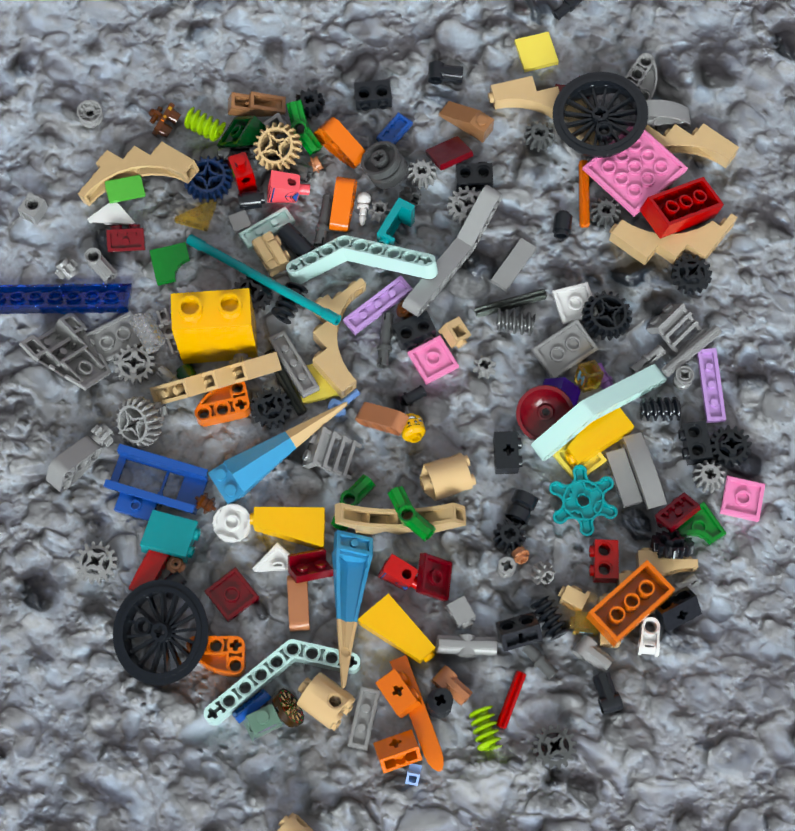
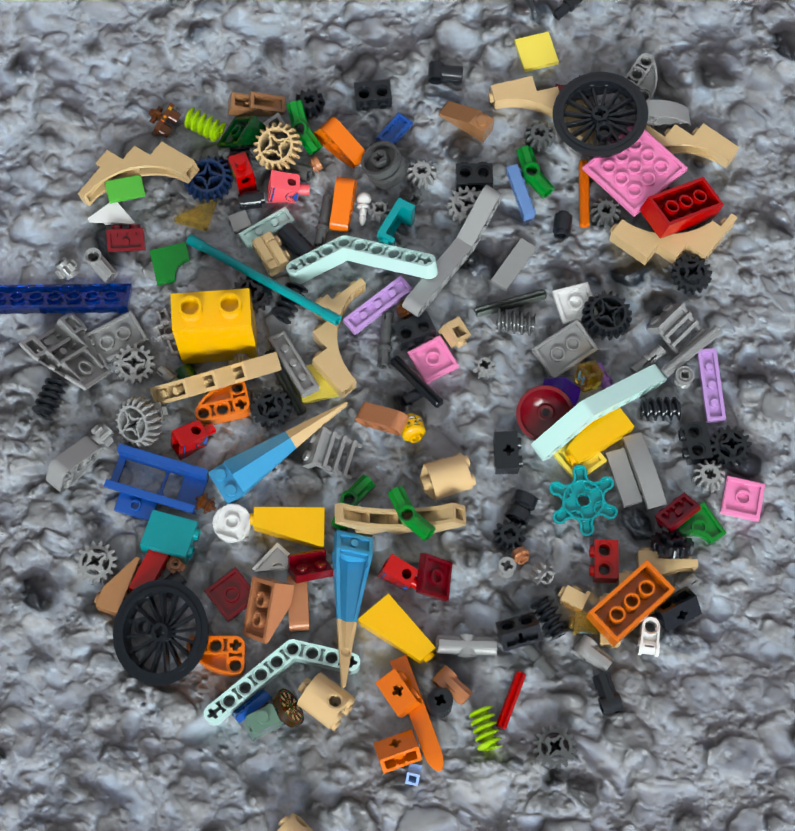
light grey brick [18,192,48,226] -> none
light grey wheel [77,100,104,128] -> none
clear piece [129,313,166,354] -> none
medium blue bar [328,388,361,418] -> none
light grey tile [347,686,381,751] -> none
dark red tile [425,136,473,170] -> none
light grey brick [446,596,476,629] -> none
none -> black piece [32,378,69,421]
none -> medium nougat slope [94,557,142,616]
none -> red torso [171,420,216,461]
none -> nougat slope [242,576,294,644]
none -> black axle [391,355,443,408]
none -> medium blue piece [506,164,536,221]
none -> green piece [516,145,555,198]

